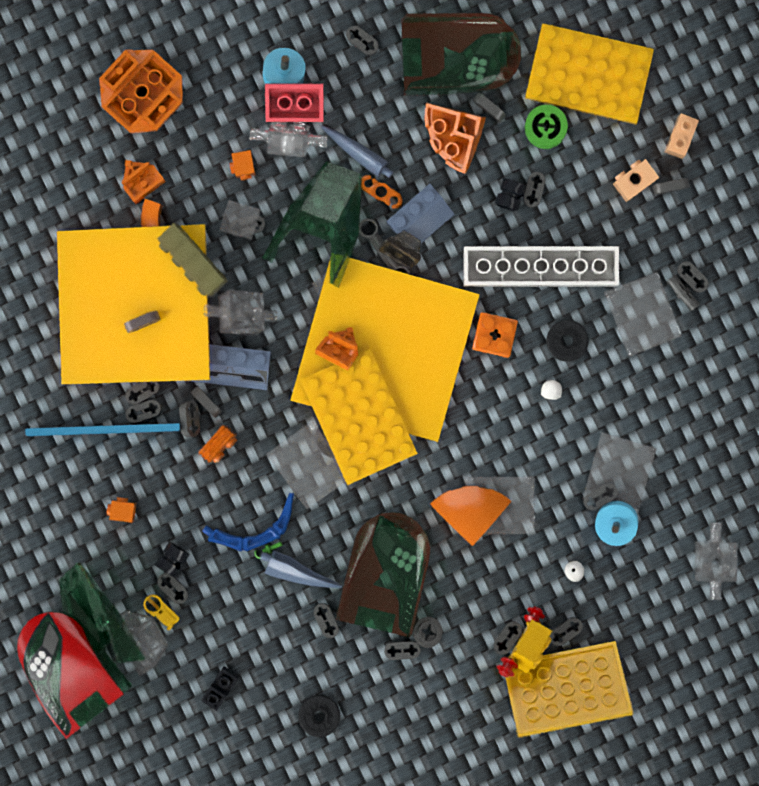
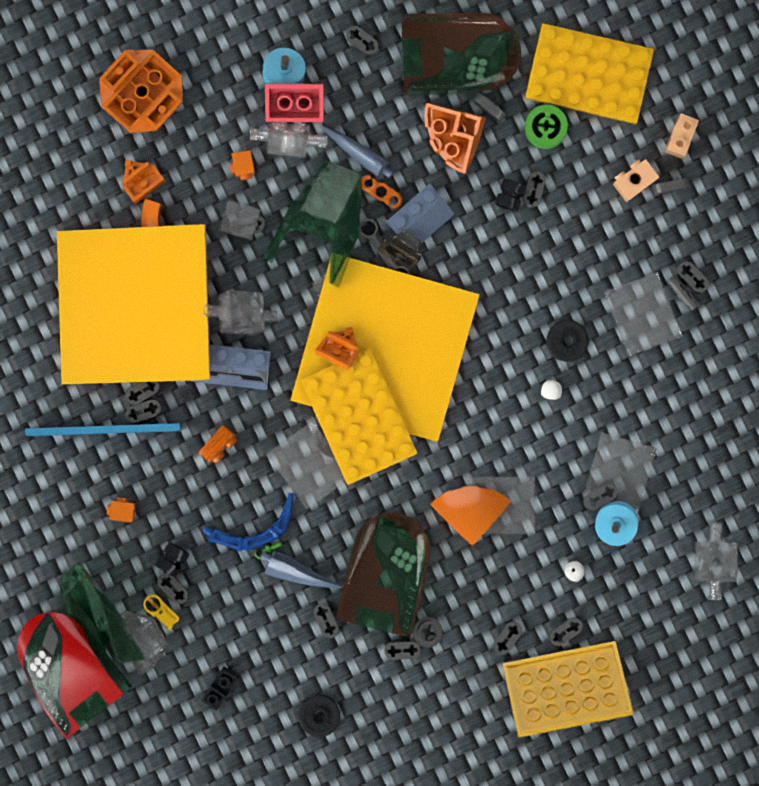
dark grey beam [124,310,161,333] -> none
olive brick [158,223,228,297] -> none
dark grey beam [179,400,200,437] -> none
dark grey beam [191,385,222,418] -> none
white brick [463,246,619,287] -> none
orange brick [472,312,518,358] -> none
yellow brick [497,606,552,678] -> none

